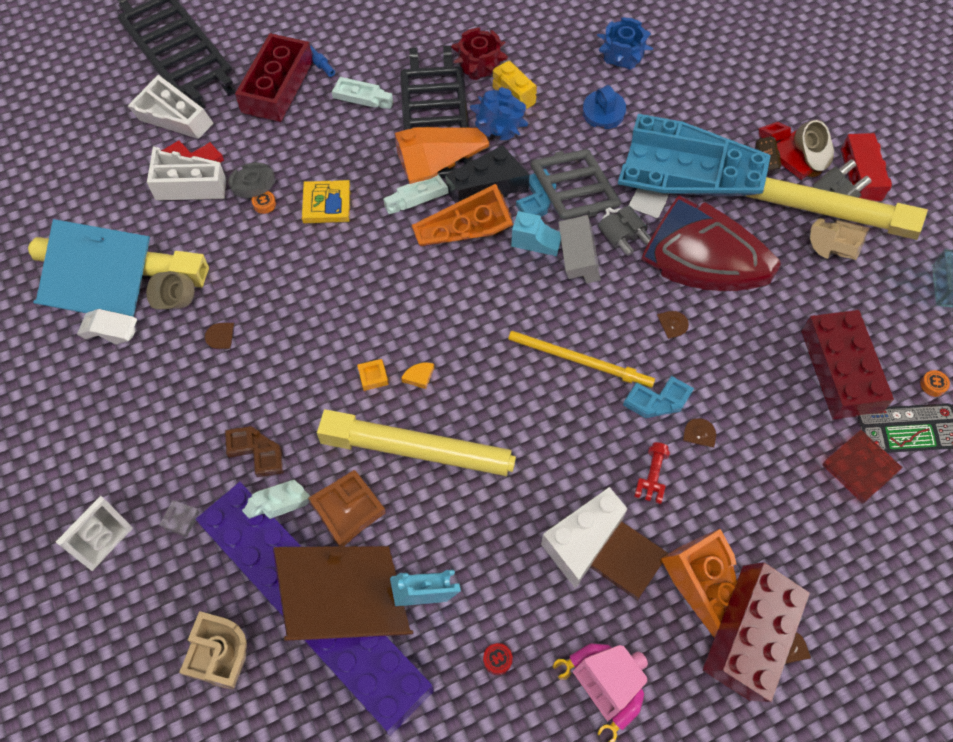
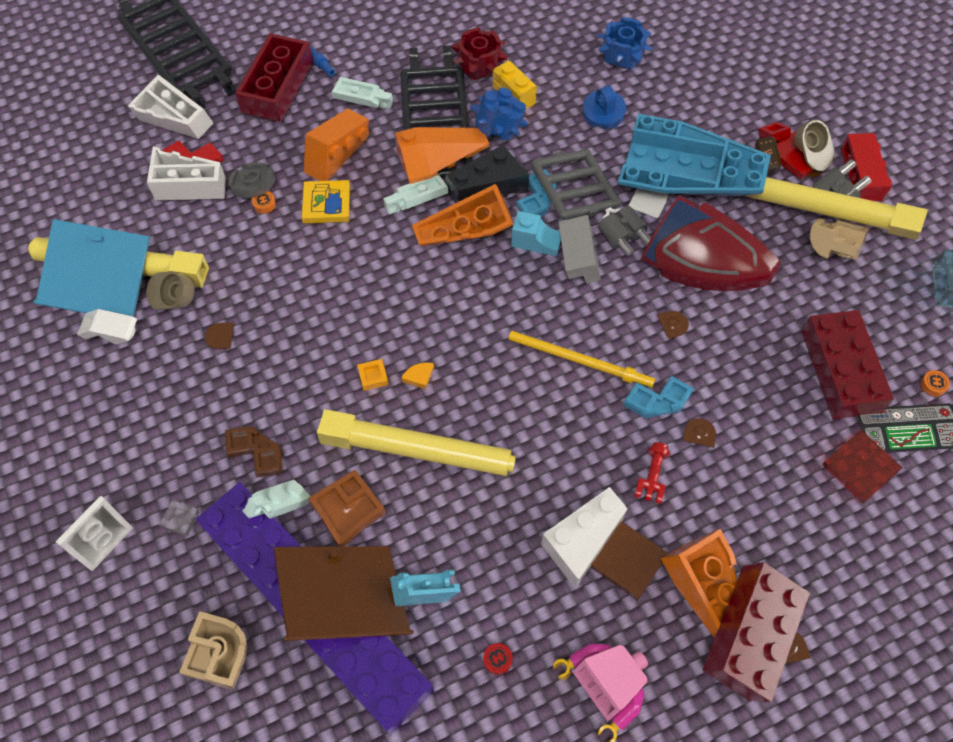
none -> orange wedge [304,108,369,181]

